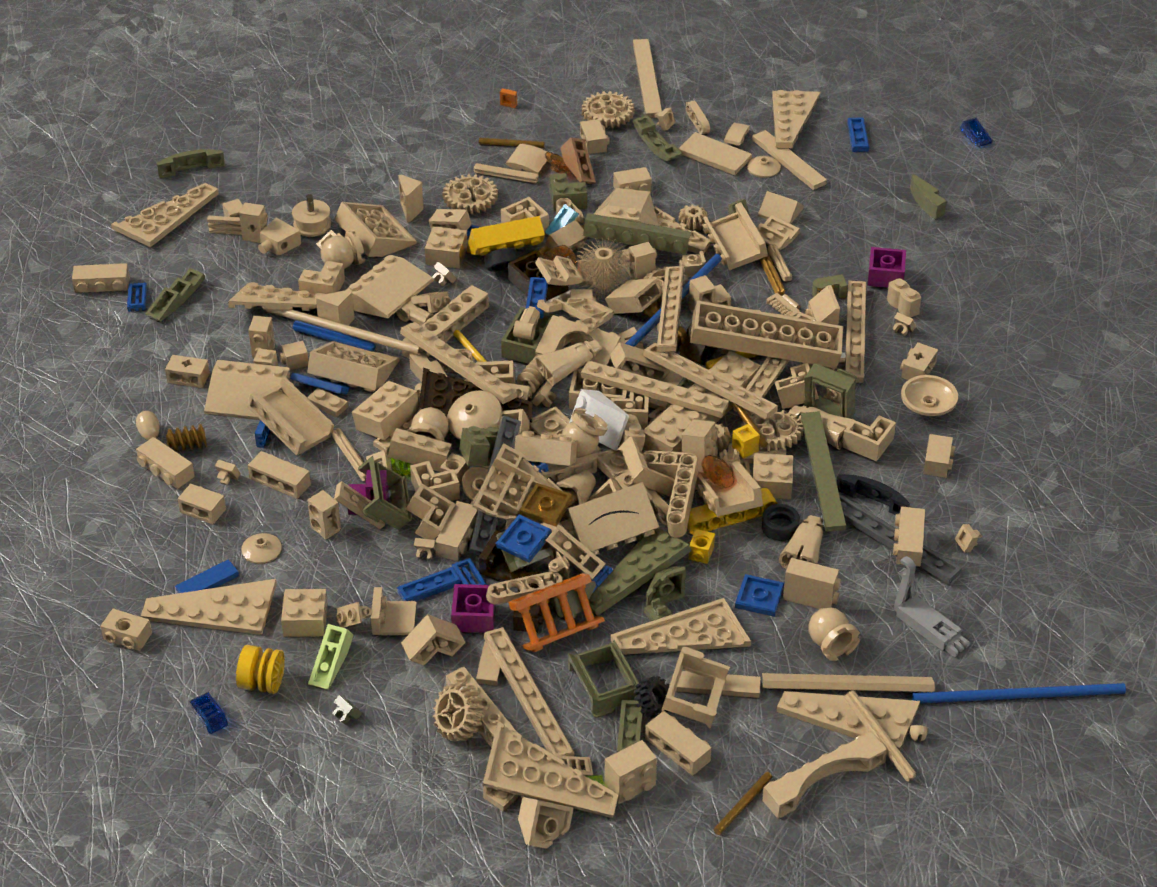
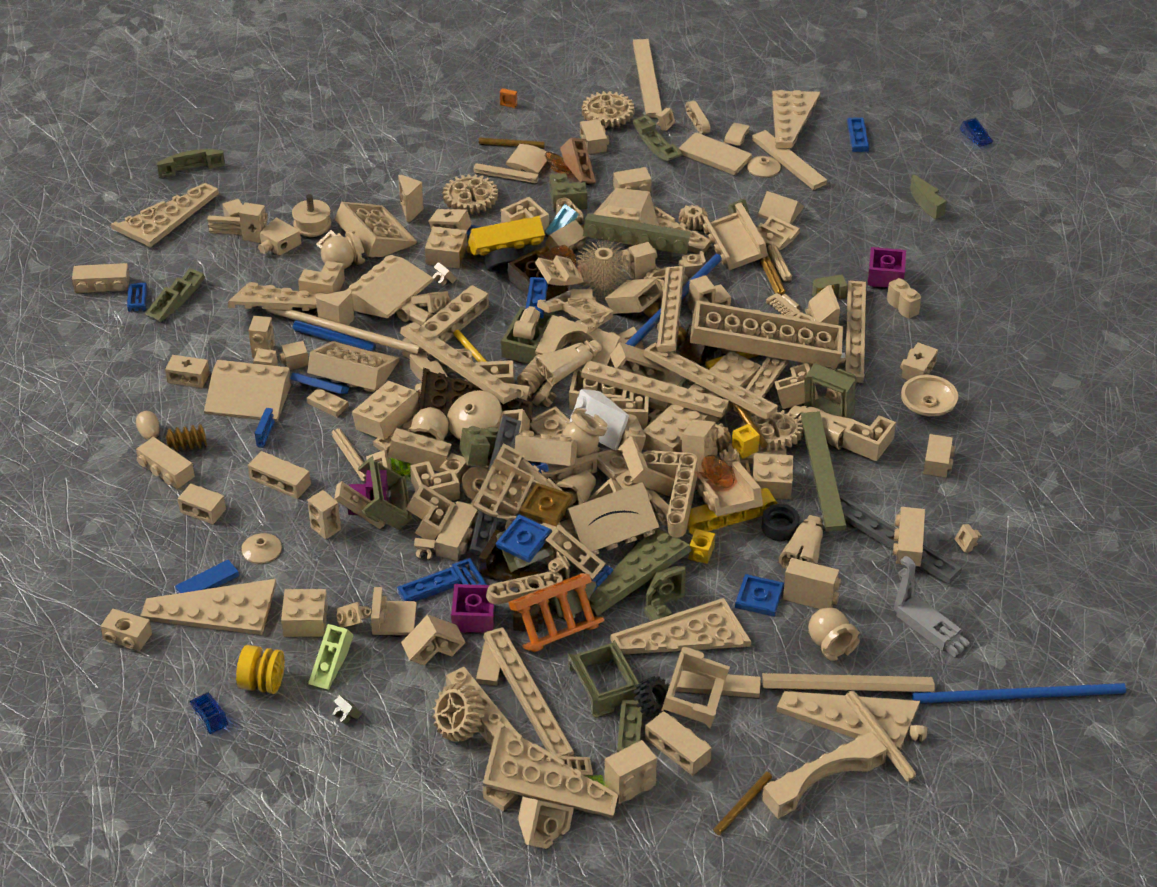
tan tile [215,459,241,485] -> none
tan panel [247,377,334,456] -> none
black slope [836,474,910,515] -> none
tan tile [893,312,916,336] -> none

